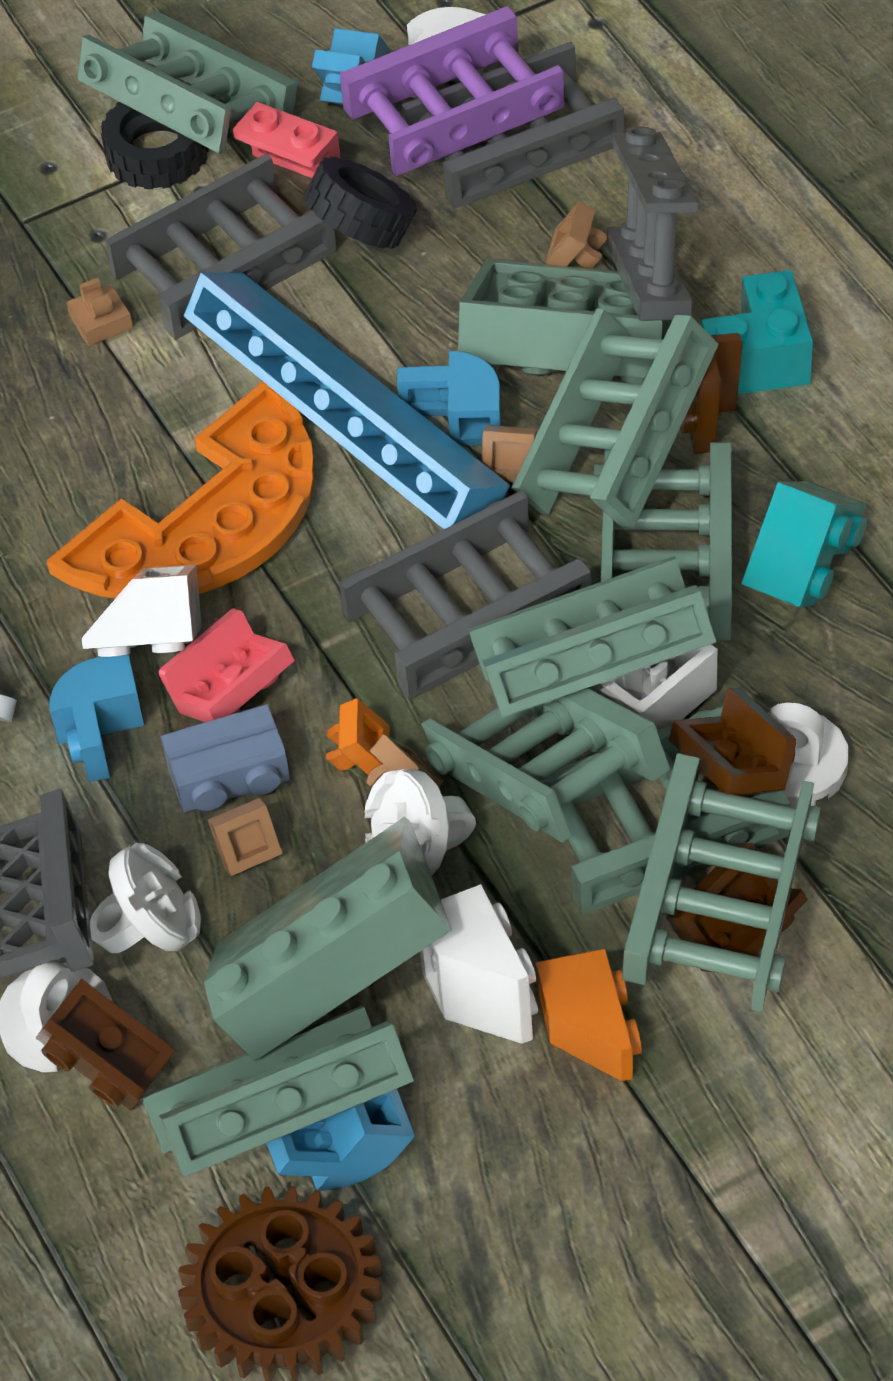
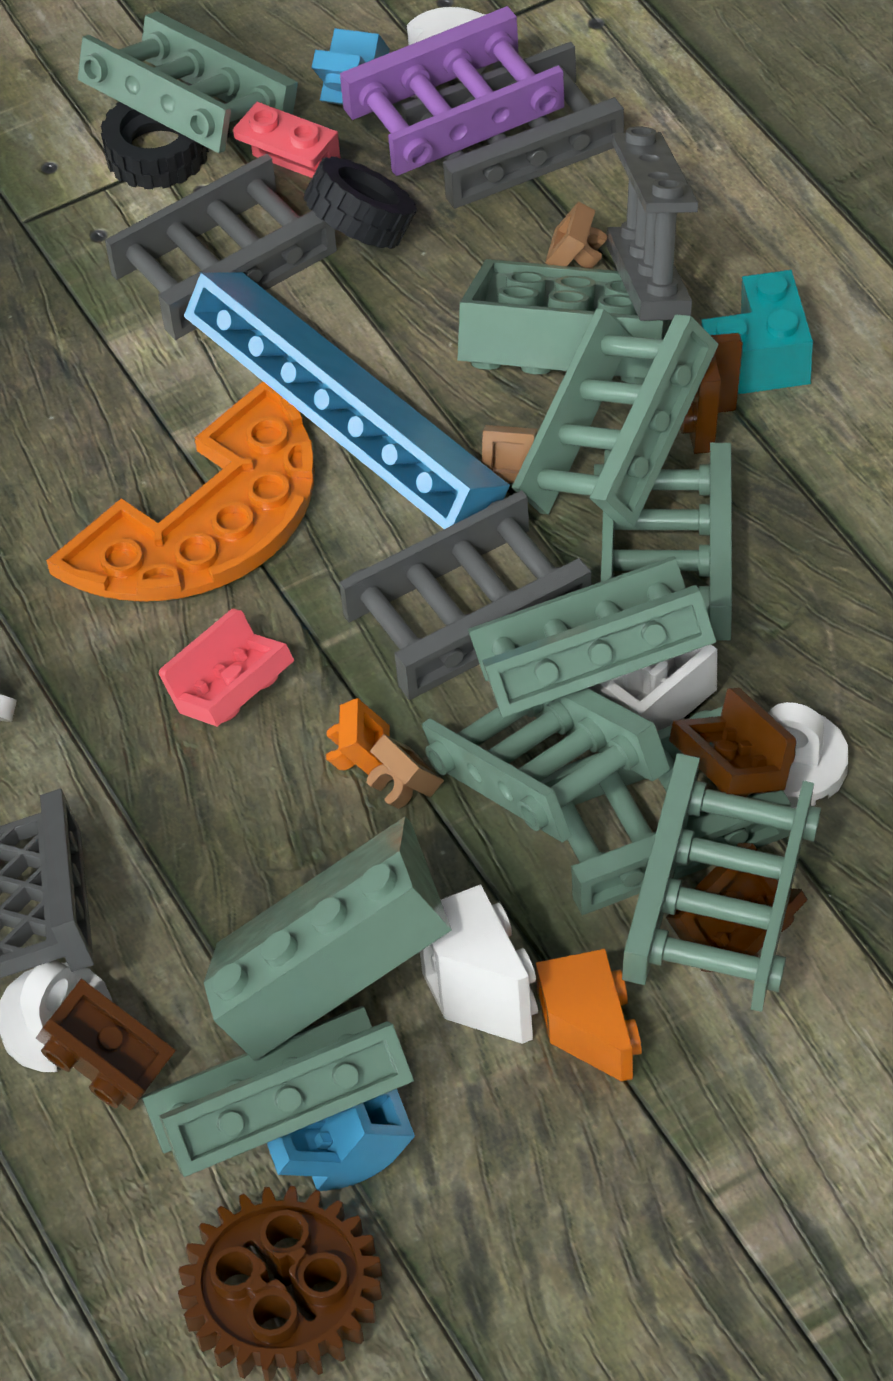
dark azure brick [49,654,144,783] -> none
medium nougat tile [66,277,133,346] -> none
white slope [82,564,202,657] -> none
white tile [90,843,201,953] -> none
sand blue brick [161,704,290,813] -> none
medium nougat tile [208,798,283,876] -> none
white tile [365,769,476,876] -> none
dark azure brick [397,351,502,446] -> none
teal brick [741,481,867,607] -> none

